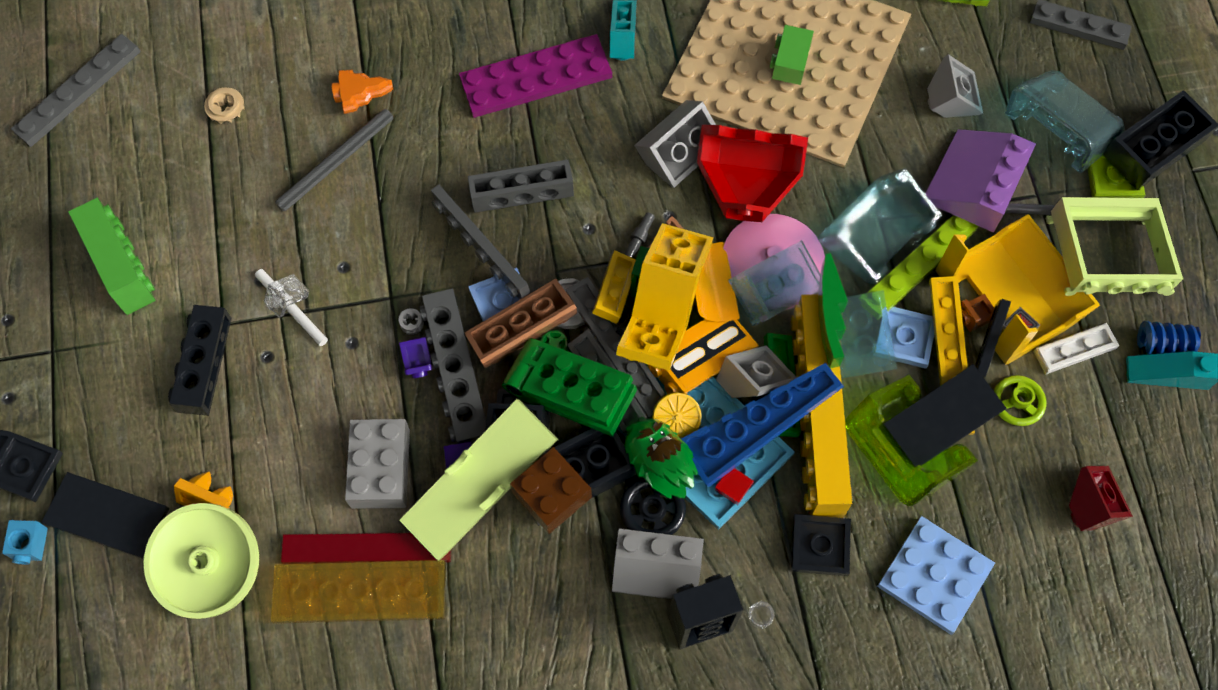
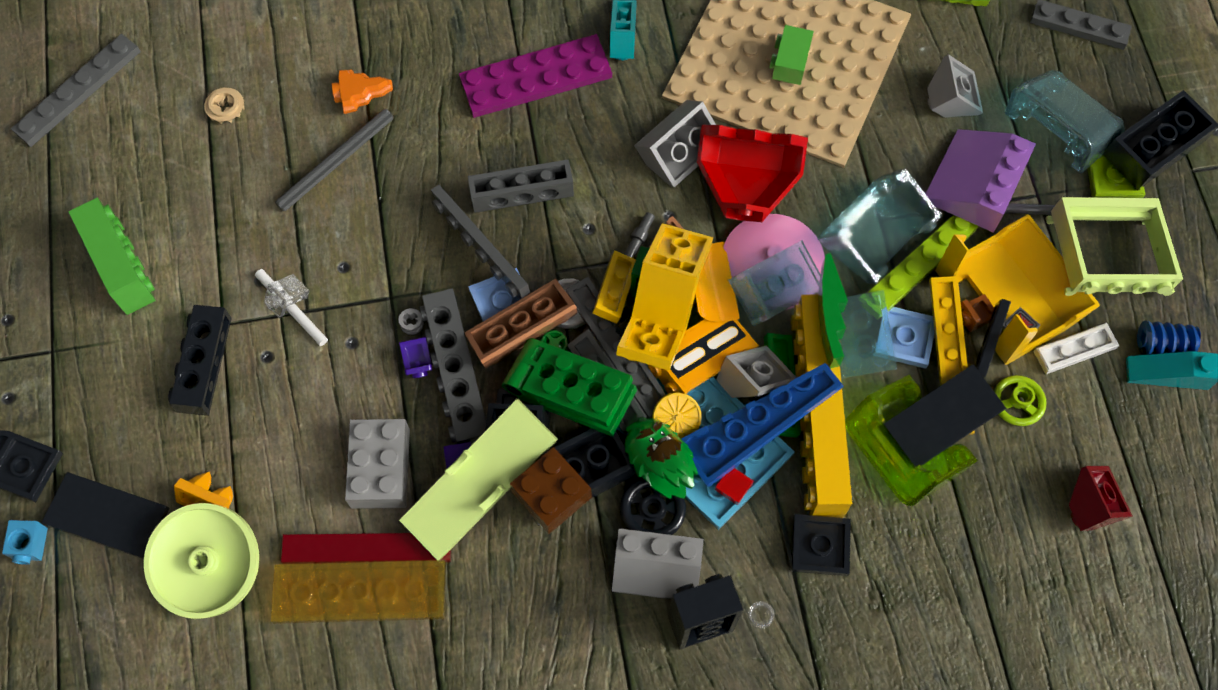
light blue plate [877,516,995,635] -> none

